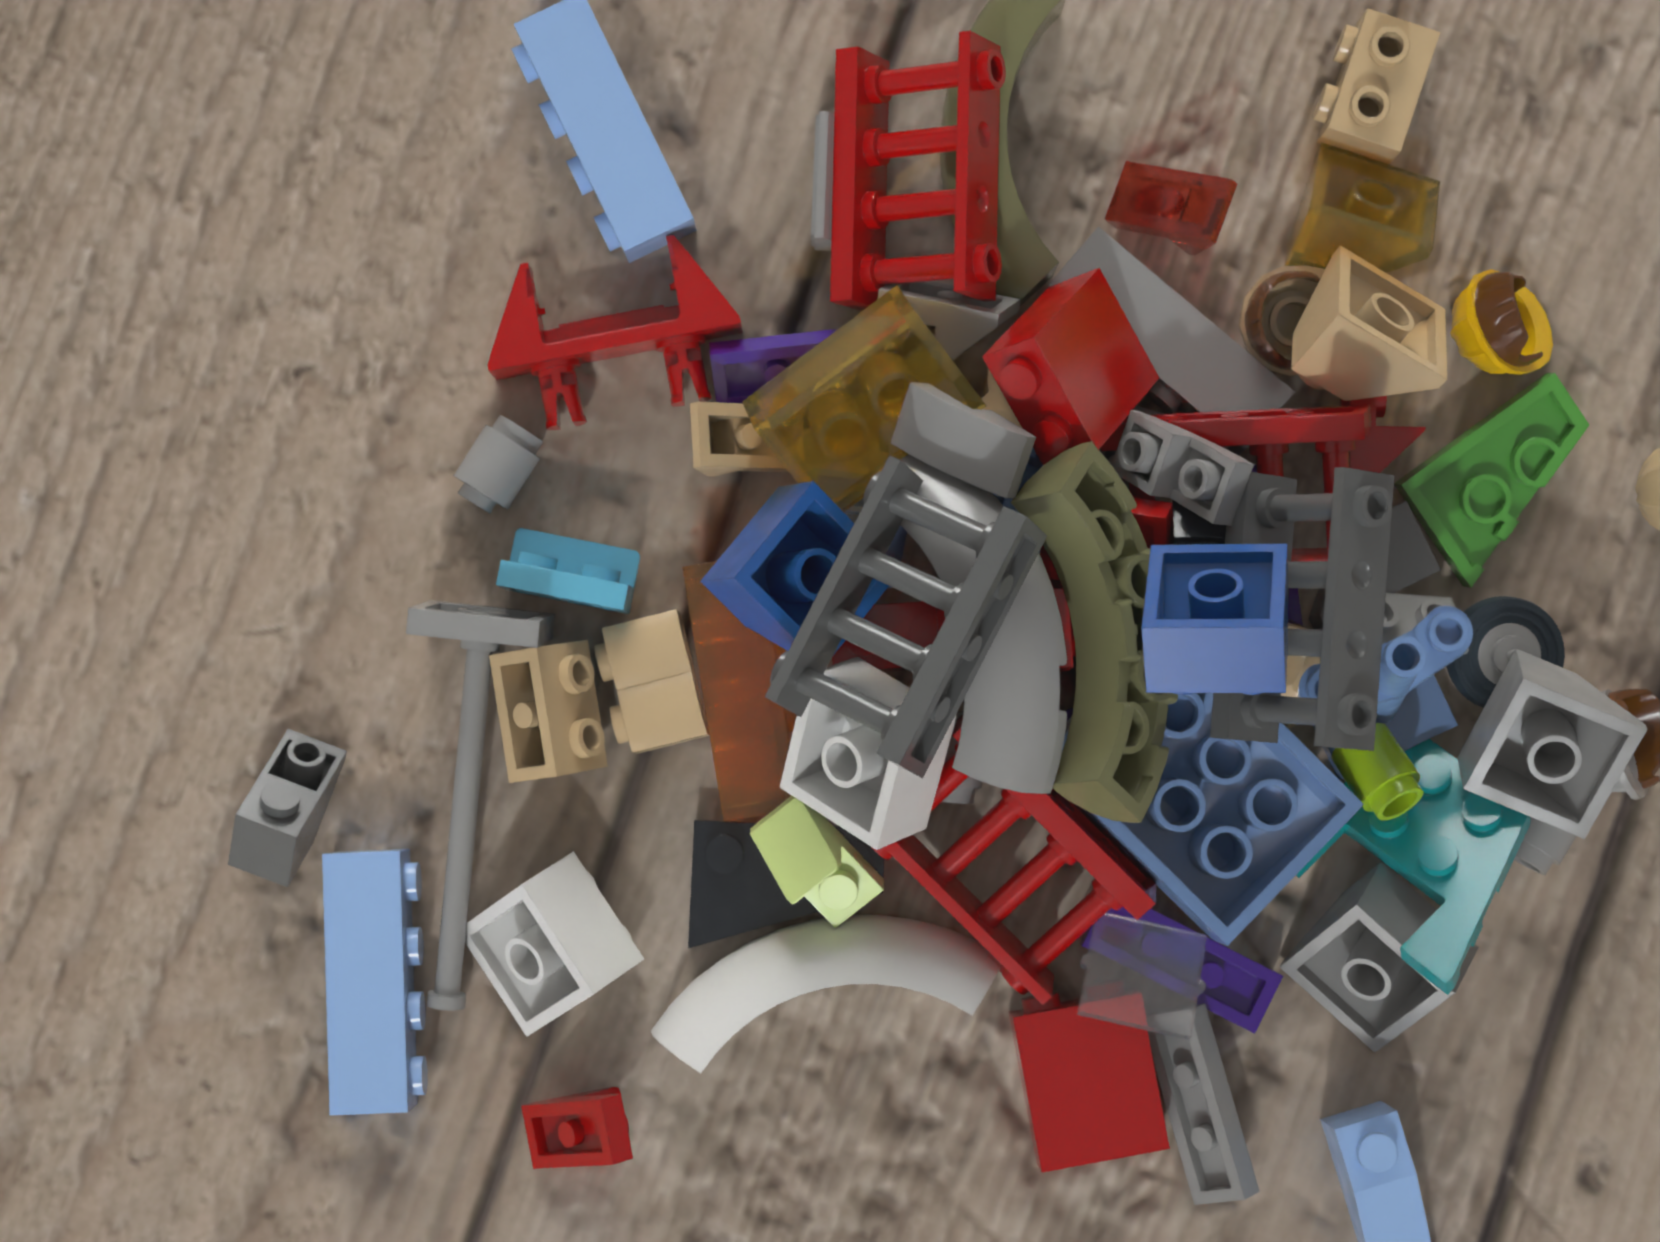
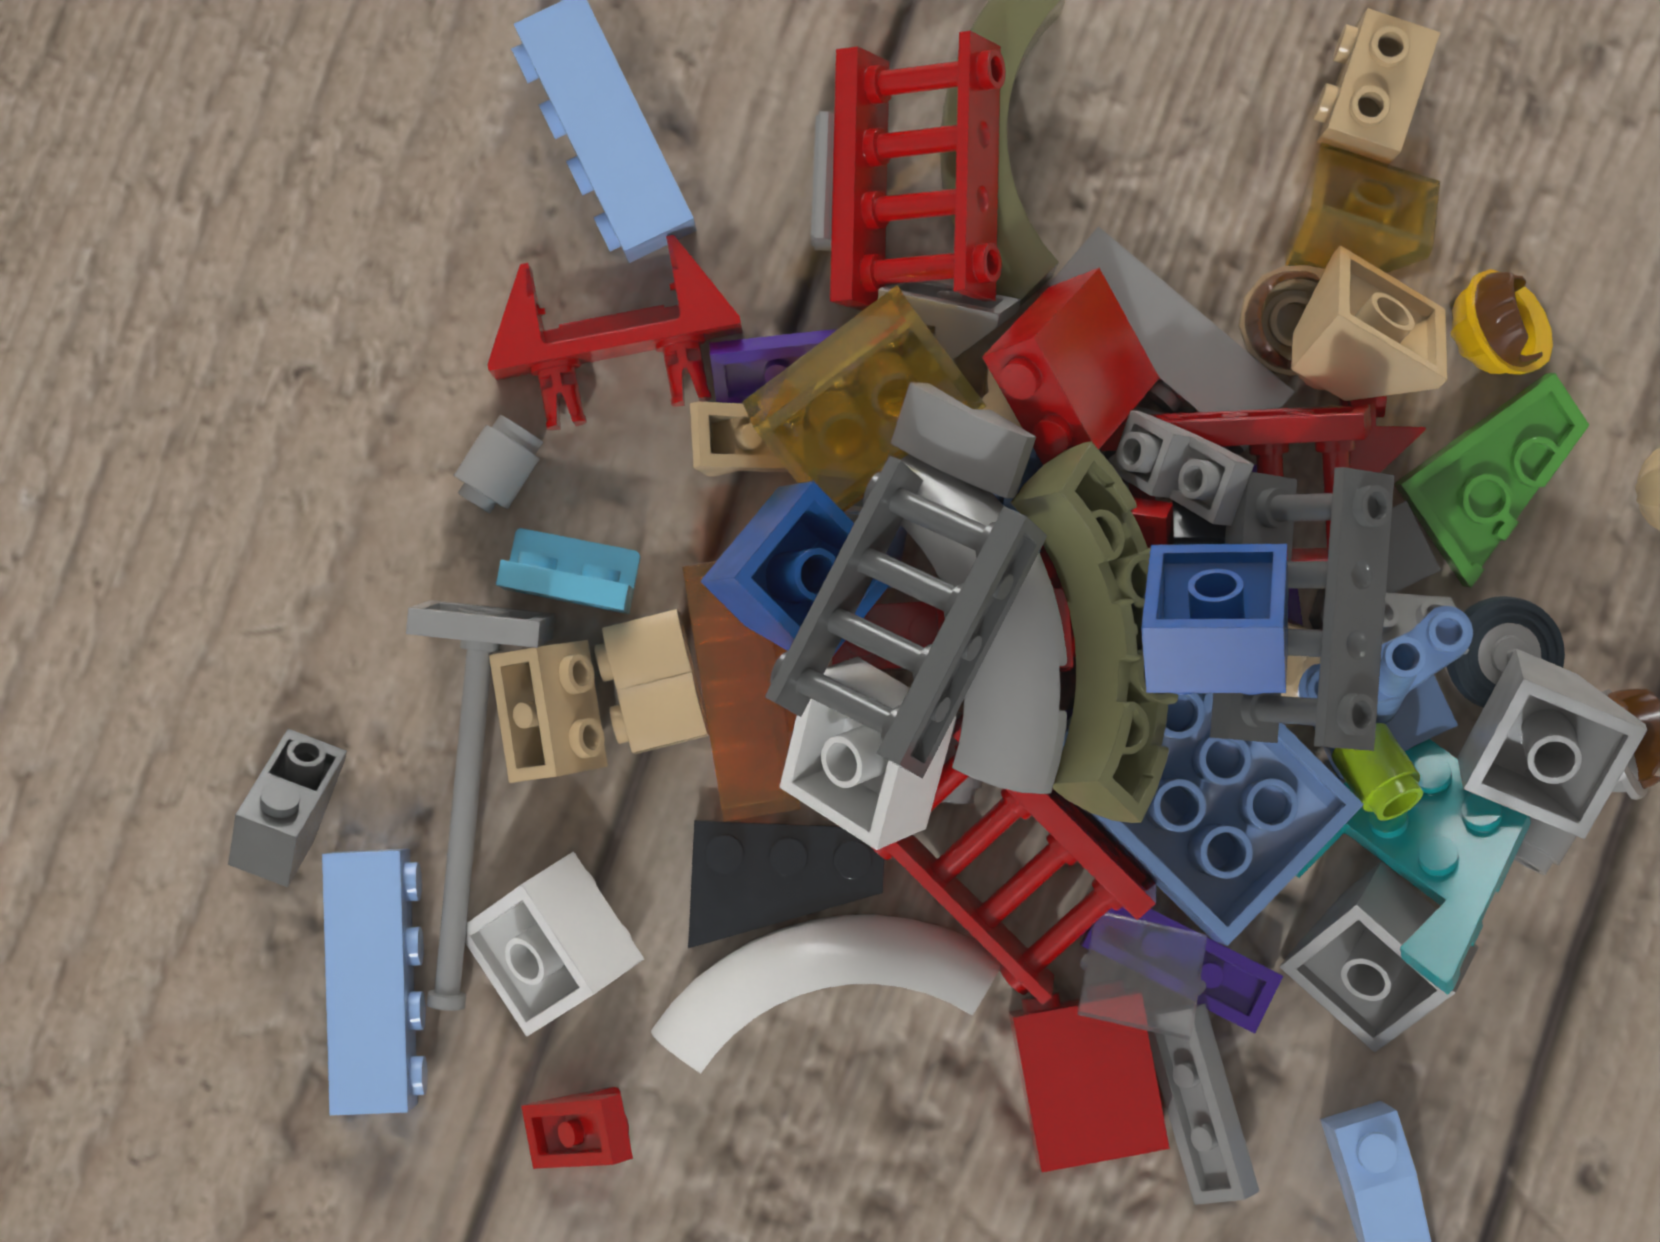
yellowish green slope [750,795,884,928] -> none
clear red slope [1104,161,1238,256] -> none

